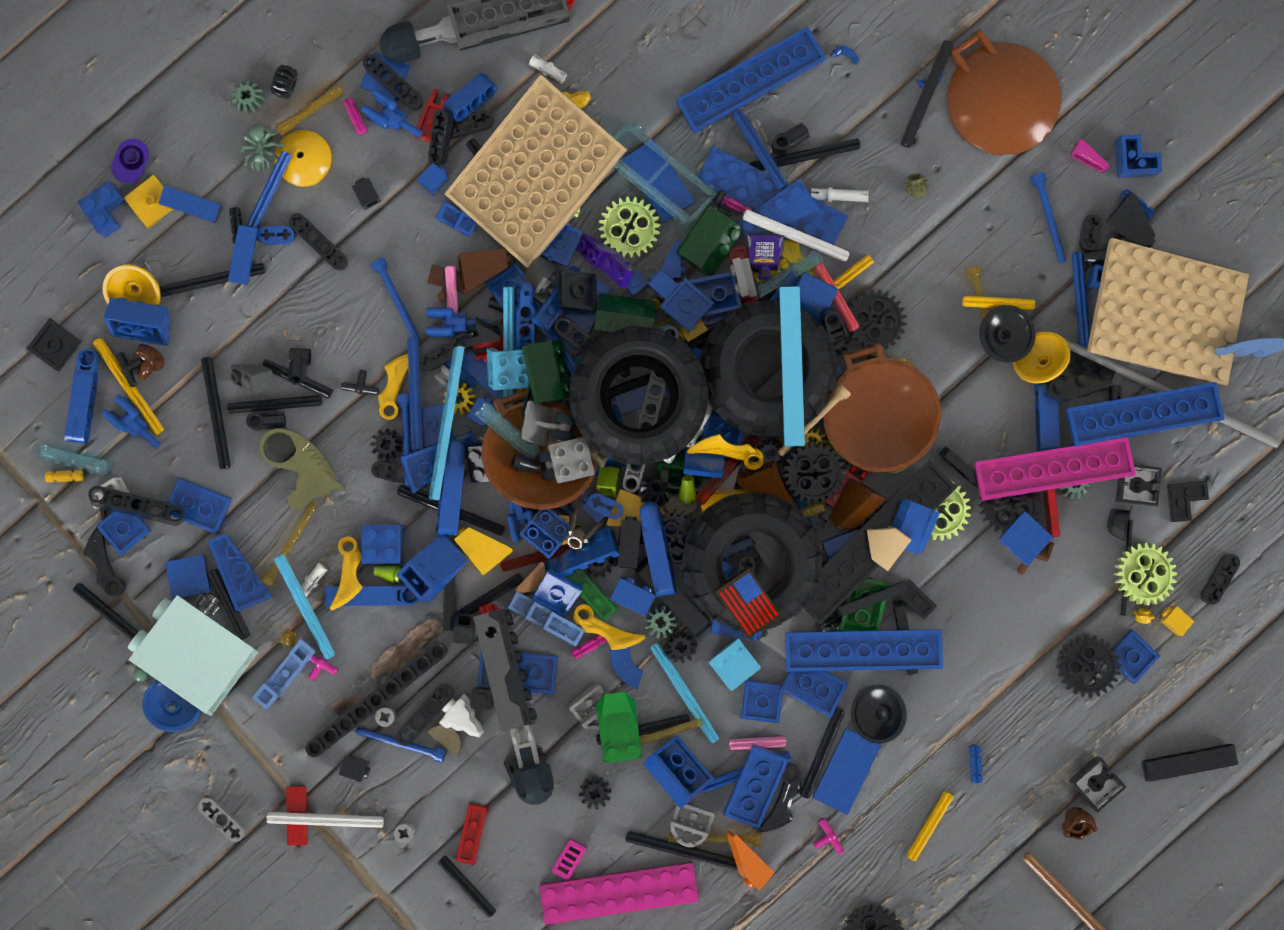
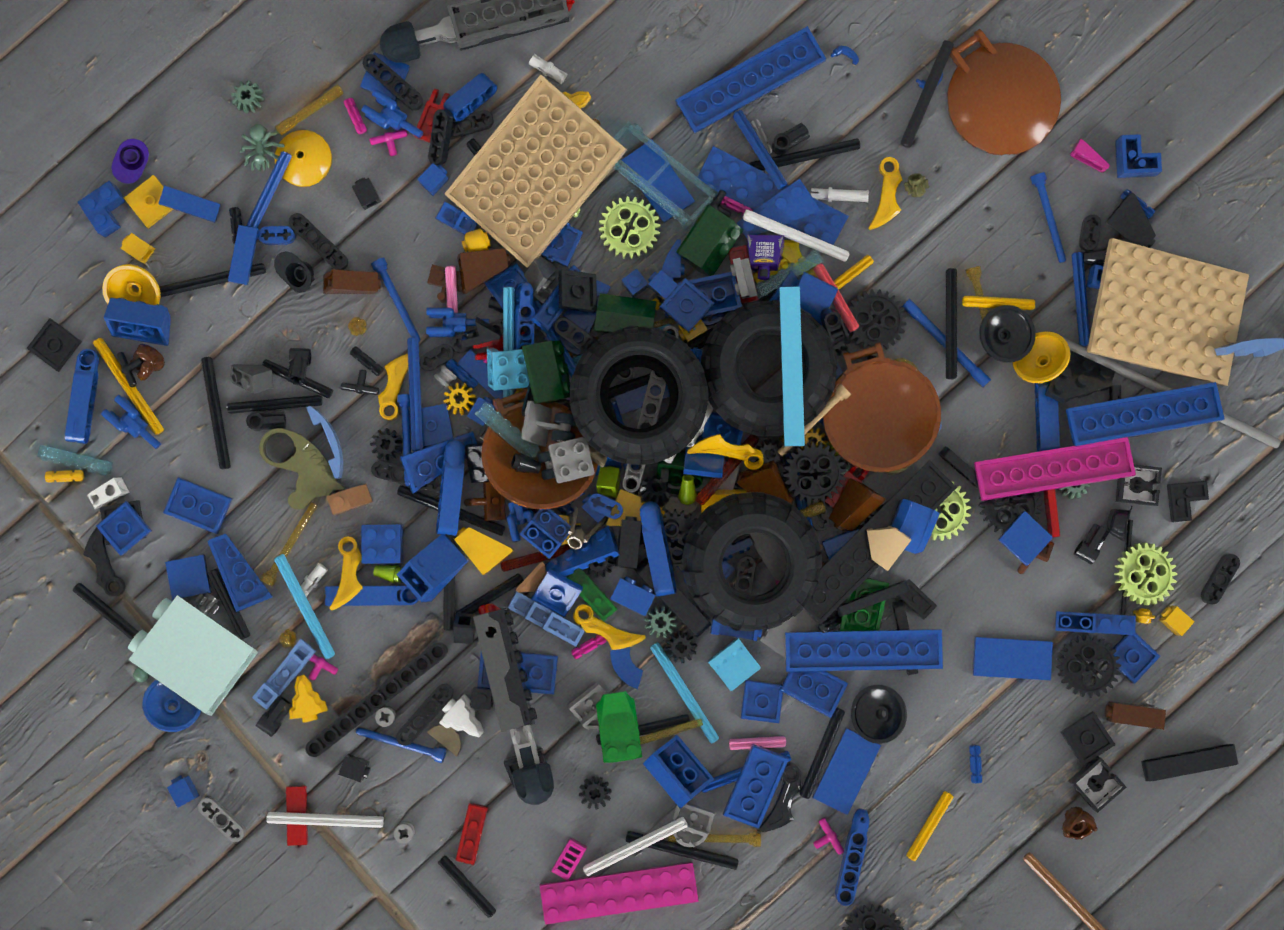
black beam [88,486,185,526] -> none
black gear [271,65,298,99] -> none
medium azure tile [429,346,465,500] -> none
dark purple slope [576,233,634,288] -> none
slope [714,567,782,639] -> none
orange slope [726,831,775,891] -> none
none -> yellow brick [120,233,155,264]
none -> blue brick [167,775,200,808]
none -> black piece [256,696,292,737]
none -> black piece [274,251,315,293]
none -> yellow rock [289,675,328,723]
none -> medium blue slope [306,406,343,479]
none -> reddish brown slope [323,269,381,294]
none -> medium nougat slope [327,484,373,515]
none -> clear yellow plate [348,317,367,336]
none -> black axle [350,346,384,376]
none -> dark pink piece [369,129,408,156]
none -> yellow head [462,229,491,252]
none -> reddish brown plate [464,482,505,521]
none -> white axle [583,817,687,876]
none -> blue piece [835,809,870,906]
none -> yellow piece [868,157,902,230]
none -> blue piece [902,299,991,387]
none -> black axle [946,268,957,380]
none -> blue tile [973,637,1053,680]
none -> blue slope [1055,611,1136,635]
none -> black plate [1061,711,1115,765]
none -> black piece [1074,524,1110,565]
none -> reddish brown slope [1105,701,1166,730]

